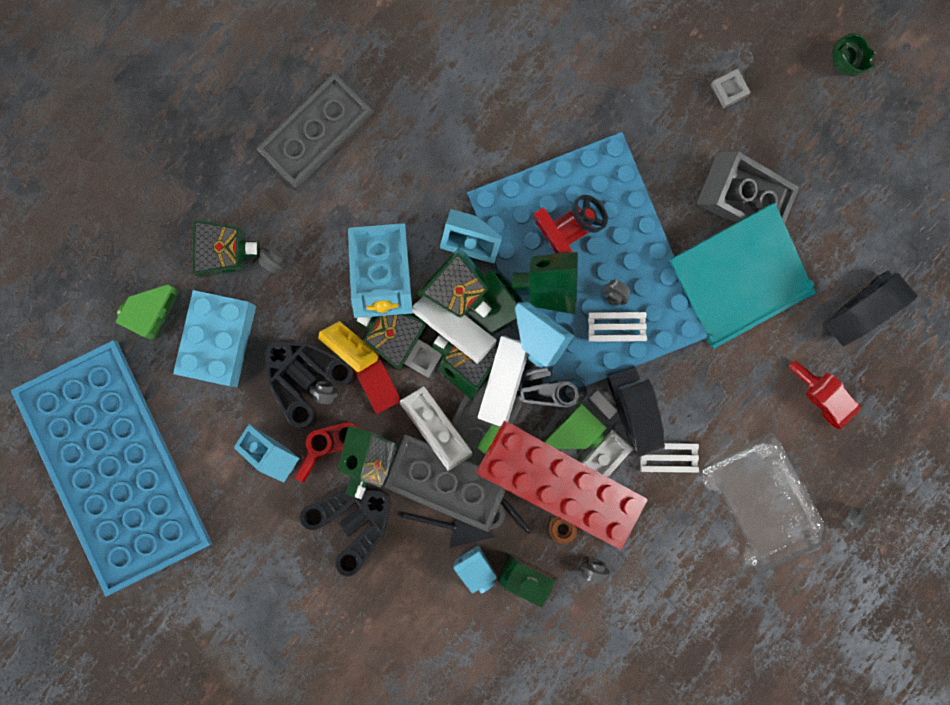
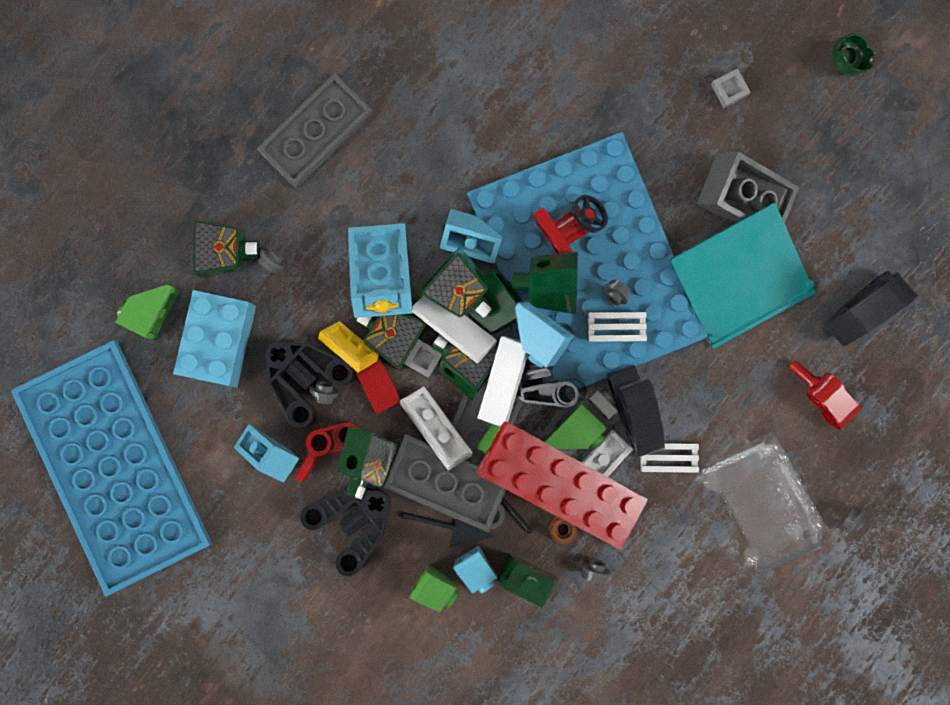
none -> bright green slope [409,564,458,612]

